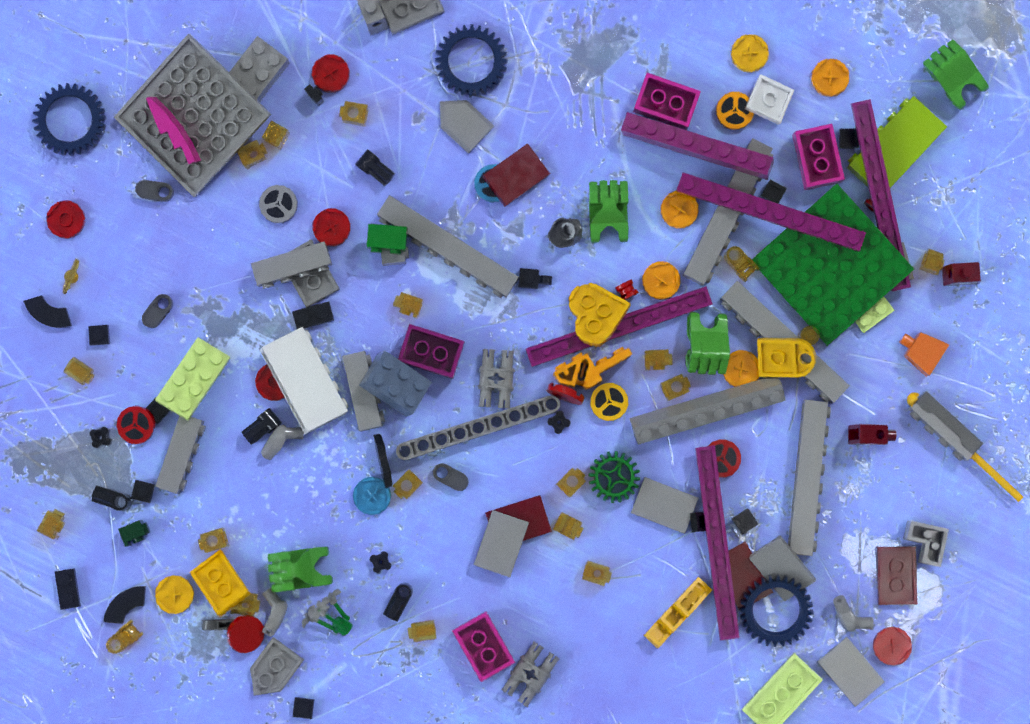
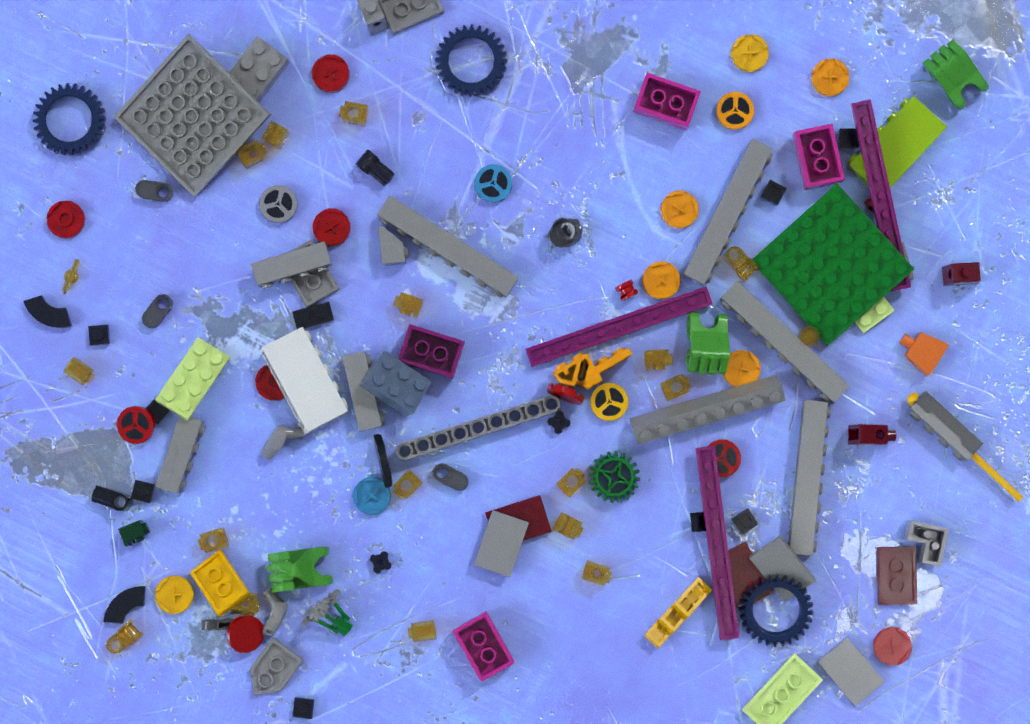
clear yellow brick [37,509,65,540] -> none
black plate [55,568,81,610] -> none
black plate [89,427,111,448] -> none
dark pink slope [146,97,201,164] -> none
black piece [241,408,282,445] -> none
black plate [304,84,324,106] -> none
green brick [366,224,408,255] -> none
black piece [383,582,413,622] -> none
light grey tile [440,100,494,154] -> none
light grey pin [478,349,515,409] -> none
dark red tile [482,143,550,207] -> none
light grey pin [501,641,560,707] -> none
black plate [518,268,552,289] -> none
yellow plate [569,283,631,347] -> none
bright green piece [589,180,629,243] -> none
magenta brick [621,112,774,180] -> none
light grey tile [631,477,698,534] -> none
magenta plate [676,173,866,252] -> none
white tile [745,74,794,125] -> none
yellow tile [757,338,816,377] -> none
light grey arm [833,595,874,632] -> none
clear yellow brick [919,249,945,275] -> none

